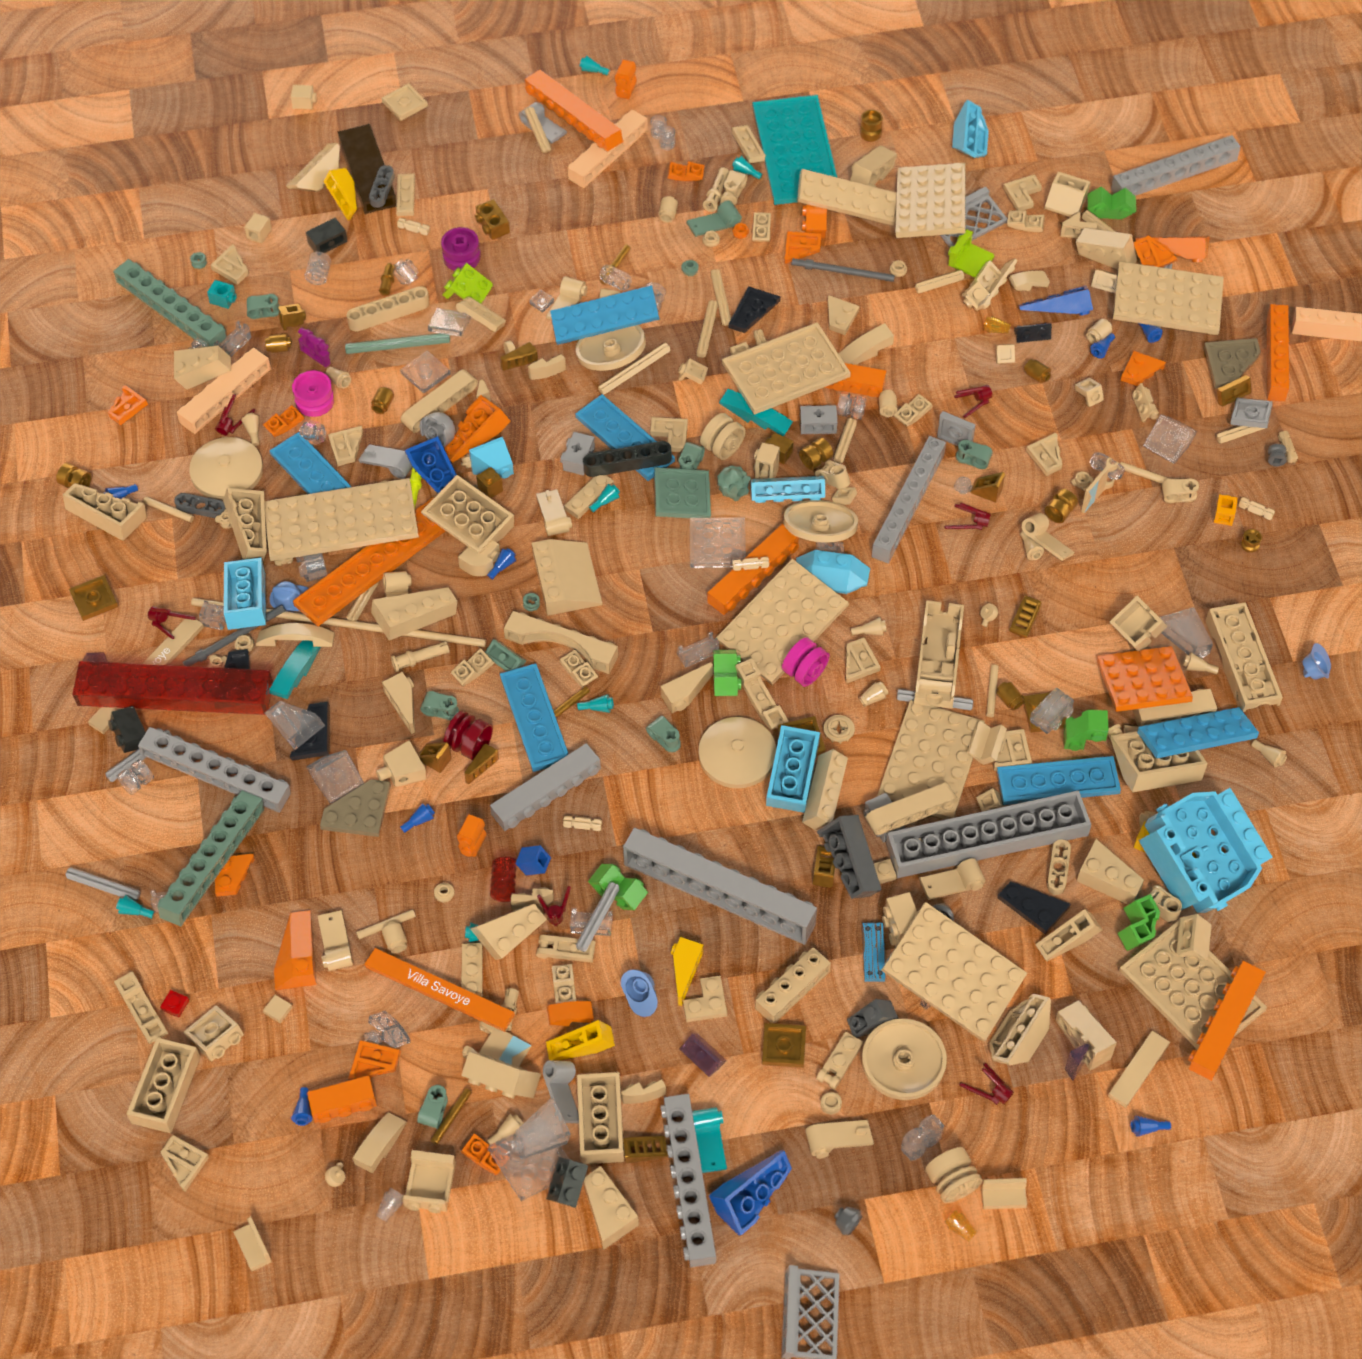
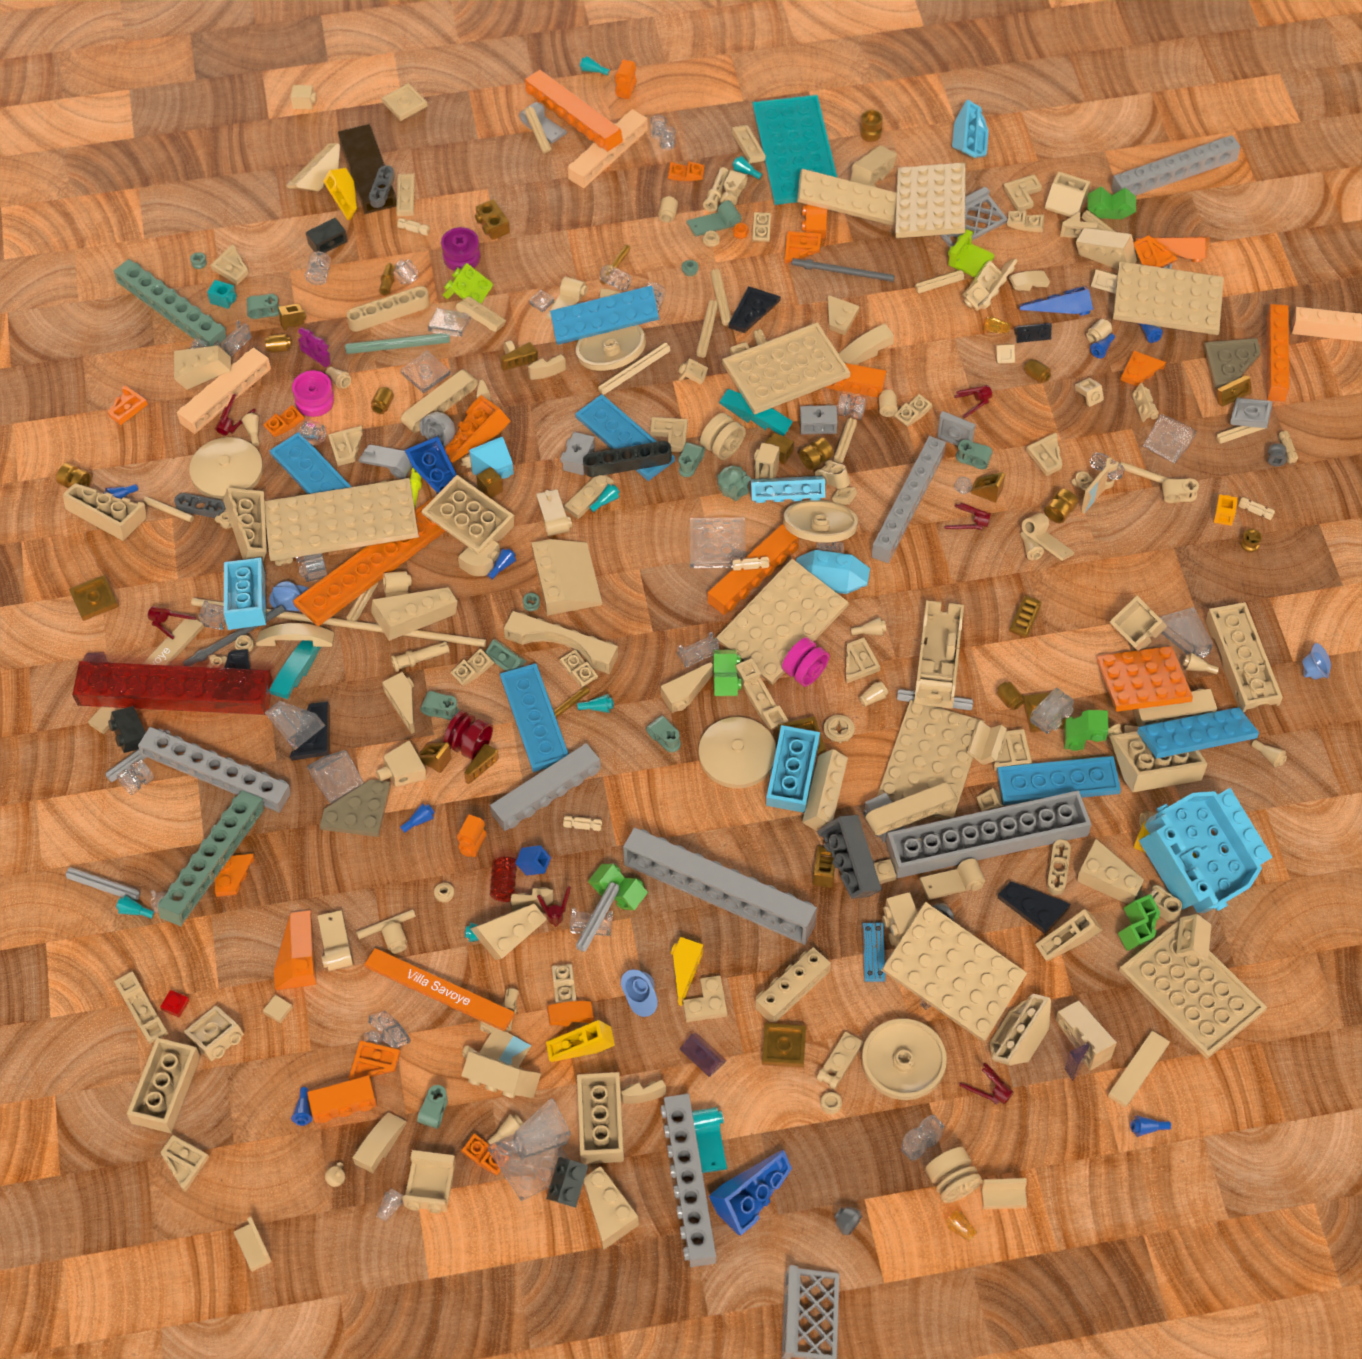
tan brick [244,213,272,244] -> none
pearl gold bar [430,1088,472,1145] -> none
tan plate [462,943,483,997] -> none
tan plate [536,935,596,963] -> none
light grey door [543,1060,579,1123] -> none
pearl gold slope [623,1136,668,1164] -> none
sand green plate [654,467,711,520] -> none
tan door [805,1120,874,1159] -> none
dark grey slope [847,999,898,1038] -> none
tan plate [890,260,907,277] -> none
tan piece [981,603,998,627] -> none
tan bar [986,665,999,717] -> none
orange brick [1188,961,1266,1081] -> none

